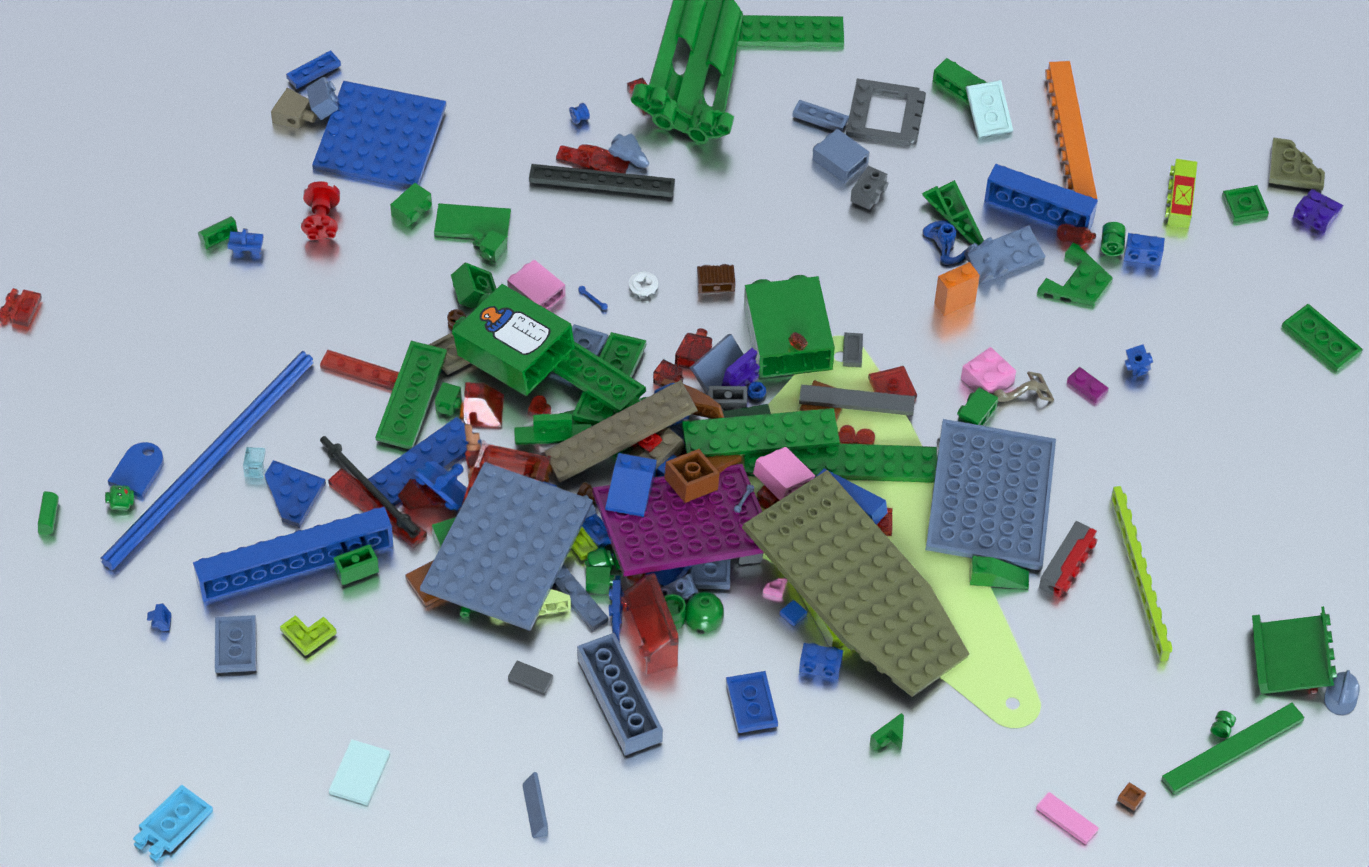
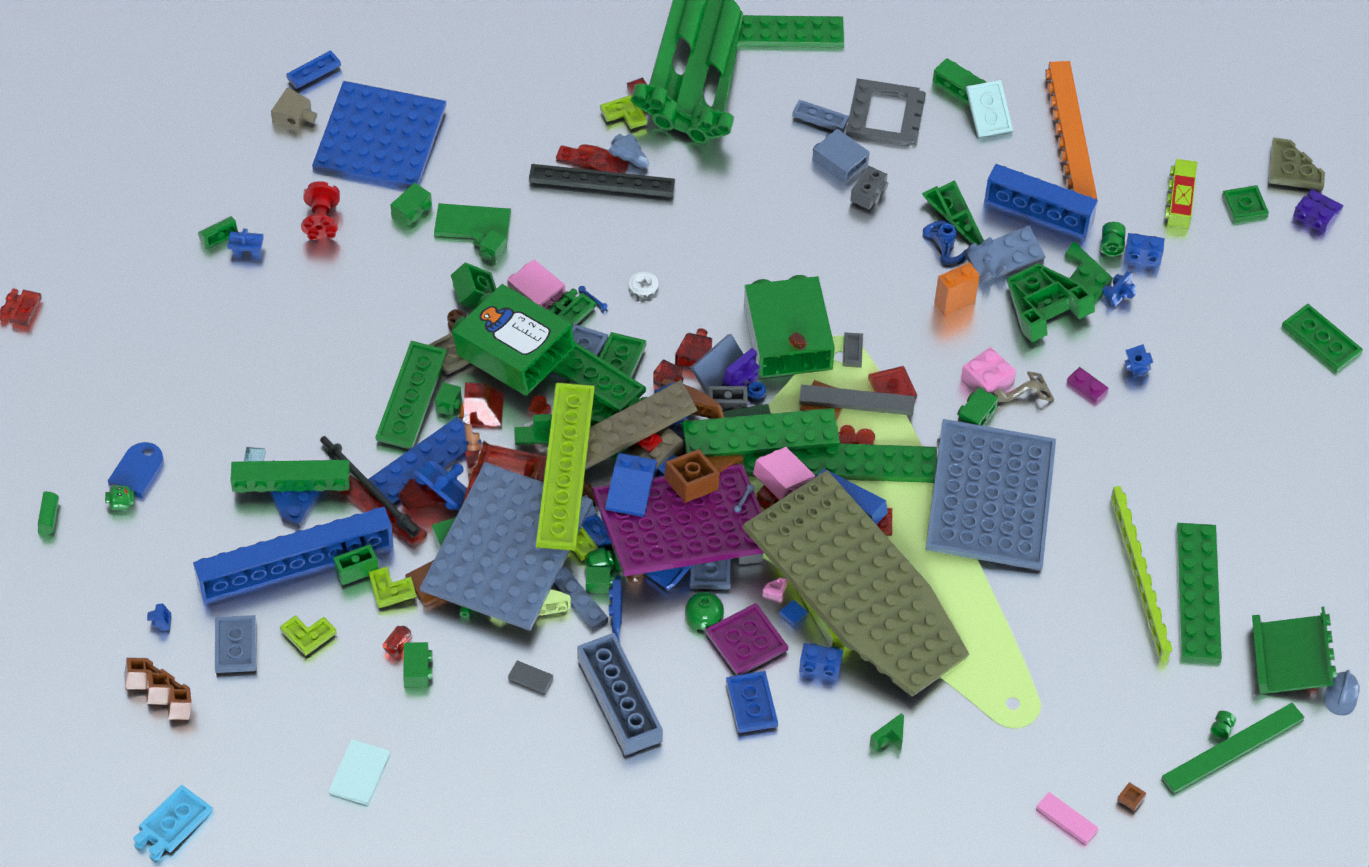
blue axle [101,351,313,570] -> none
sand blue brick [306,76,339,120] -> none
clear red tile [320,350,399,390] -> none
sand blue slope [522,772,548,838] -> none
blue wheel [569,103,590,124] -> none
clear red windscreen [620,573,679,675] -> none
sand blue hips [659,574,698,600] -> none
green wheel [659,594,686,631] -> none
reddish brown brick [697,264,736,293] -> none
green slope [970,556,1029,589] -> none
piece [1039,521,1098,598] -> none
clear red piece [1057,224,1096,245] -> none
none -> brick [124,658,192,720]
none -> green brick [230,460,350,493]
none -> lime plate [369,566,417,608]
none -> clear red brick [382,625,412,657]
none -> green brick [403,642,433,688]
none -> lime plate [536,383,595,551]
none -> green plate [549,288,596,326]
none -> lime plate [600,95,647,129]
none -> magenta plate [705,603,789,676]
none -> green wedge [1007,263,1095,342]
none -> blue hips [1103,271,1136,307]
none -> green plate [1176,522,1222,663]

